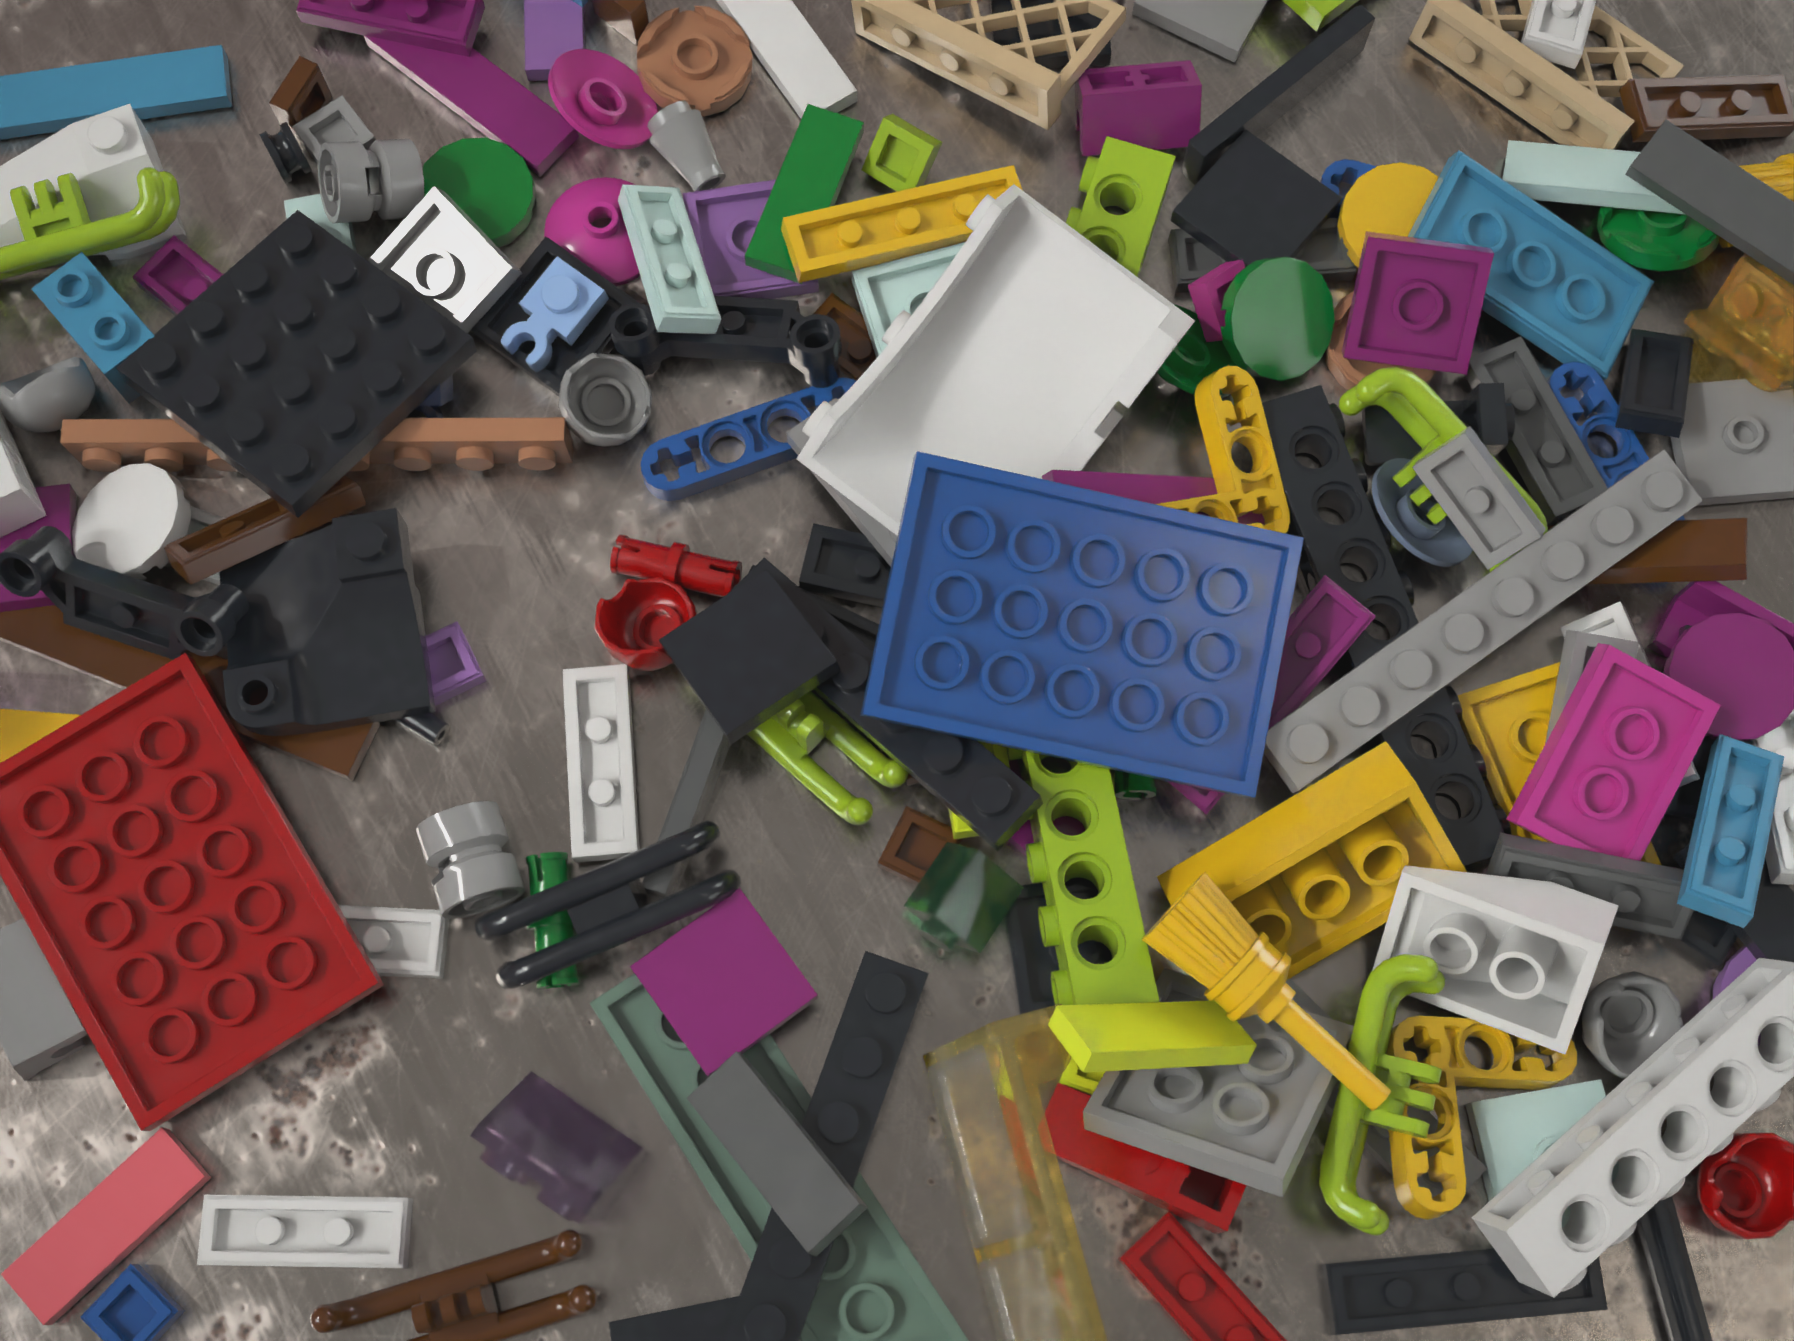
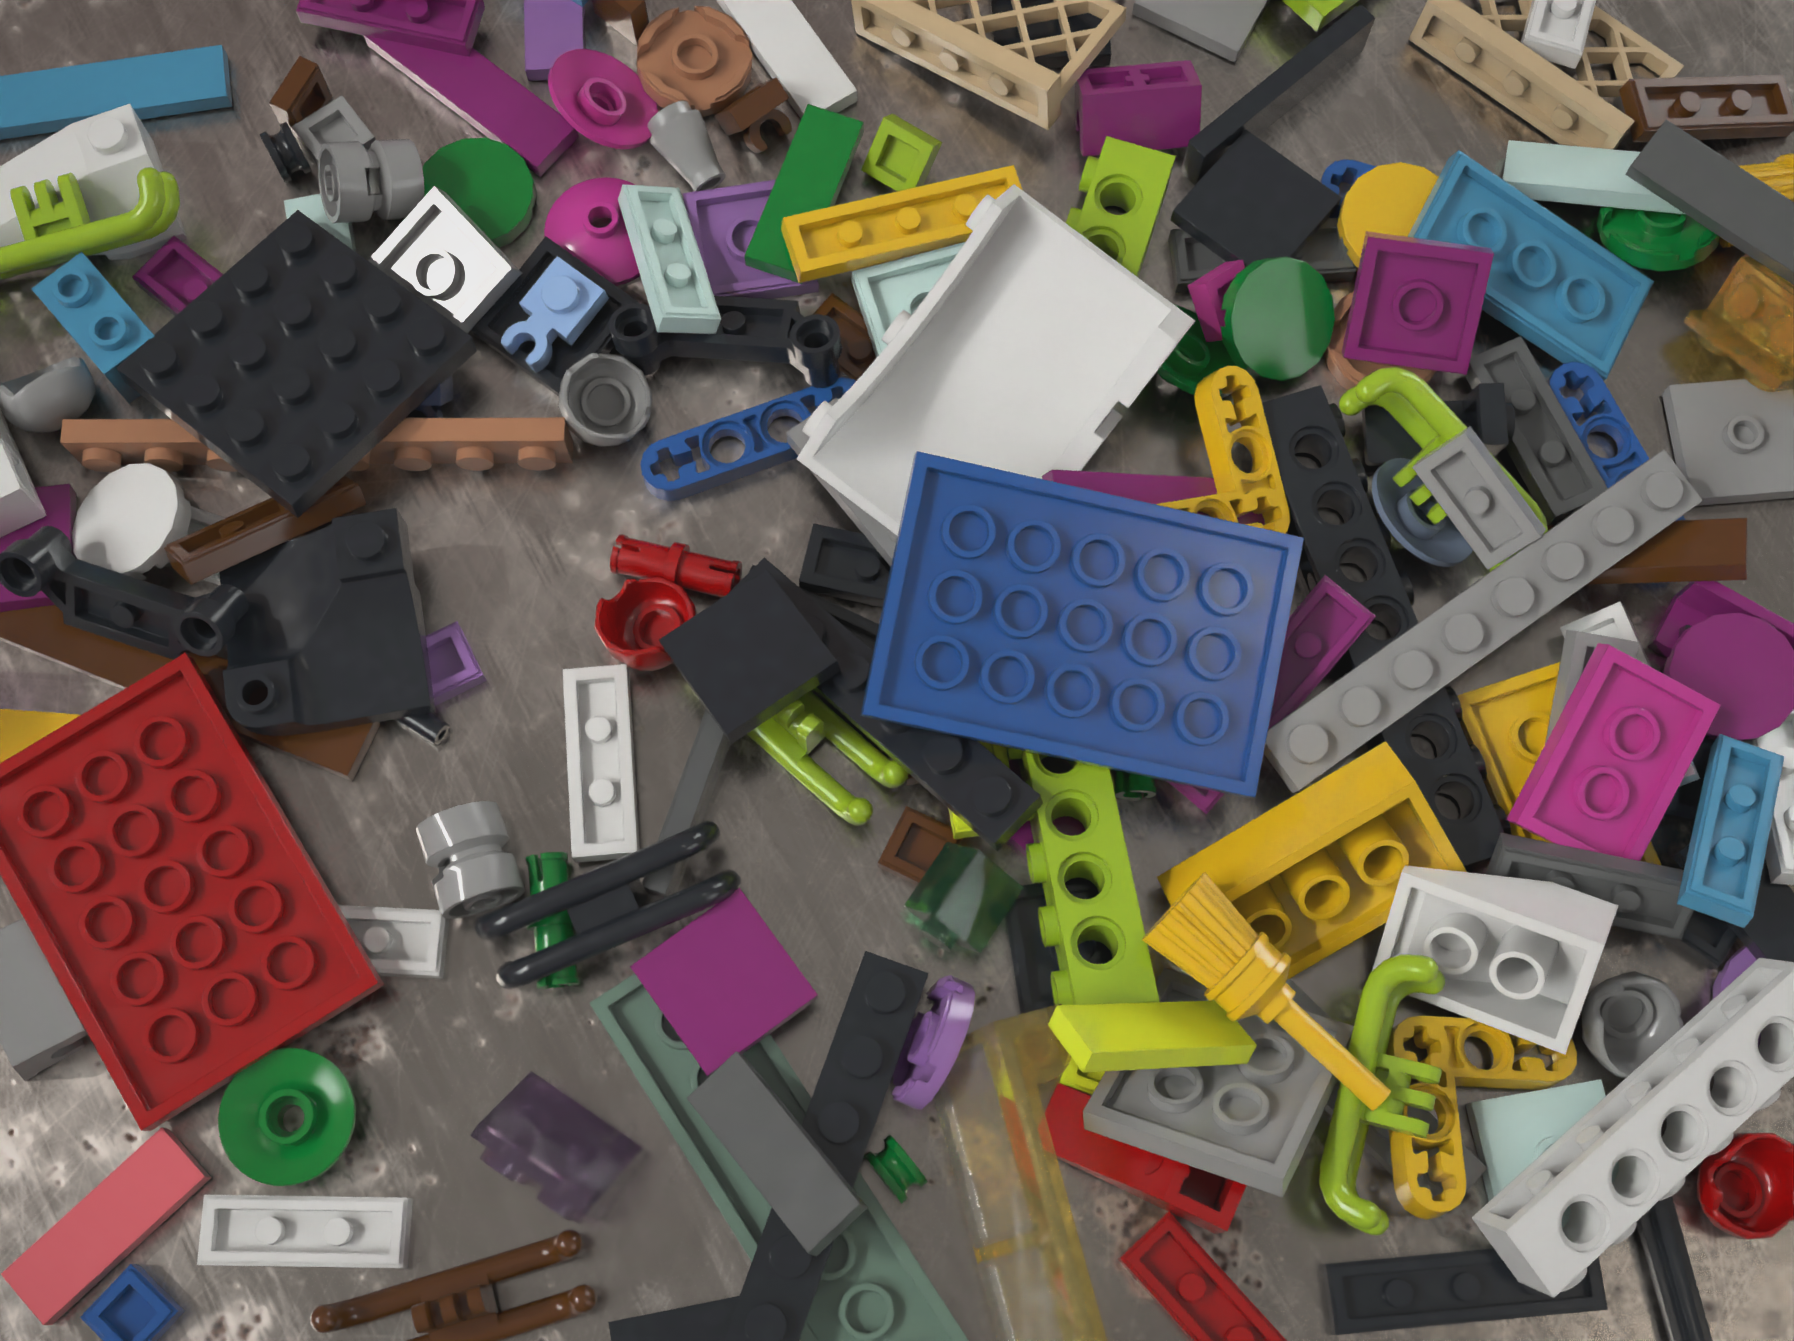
black tile [1615,329,1694,438] -> none
none -> green dish [218,1048,356,1186]
none -> reddish brown tile [714,77,792,154]
none -> green bush [864,1134,928,1204]
none -> medium lavender tile [891,975,975,1110]

